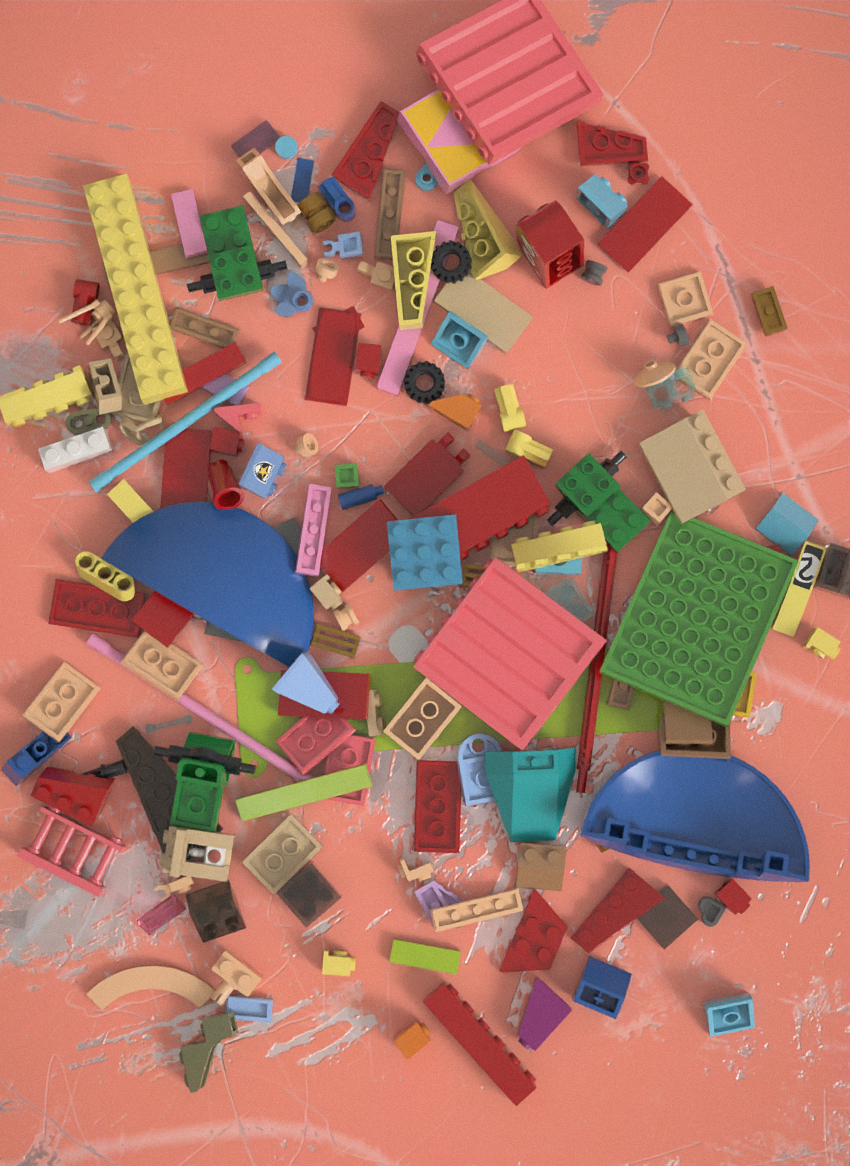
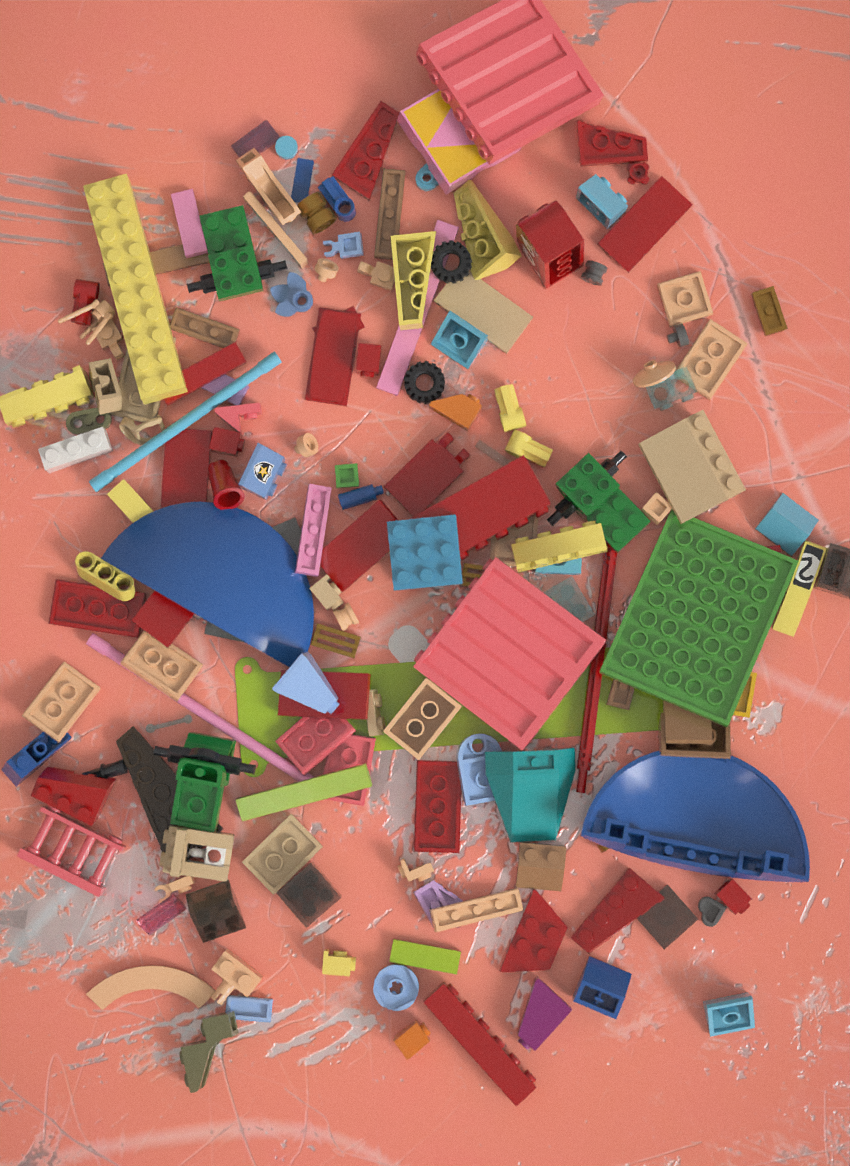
light yellow brick [803,627,841,660] -> none
none -> light blue plate [373,964,419,1011]

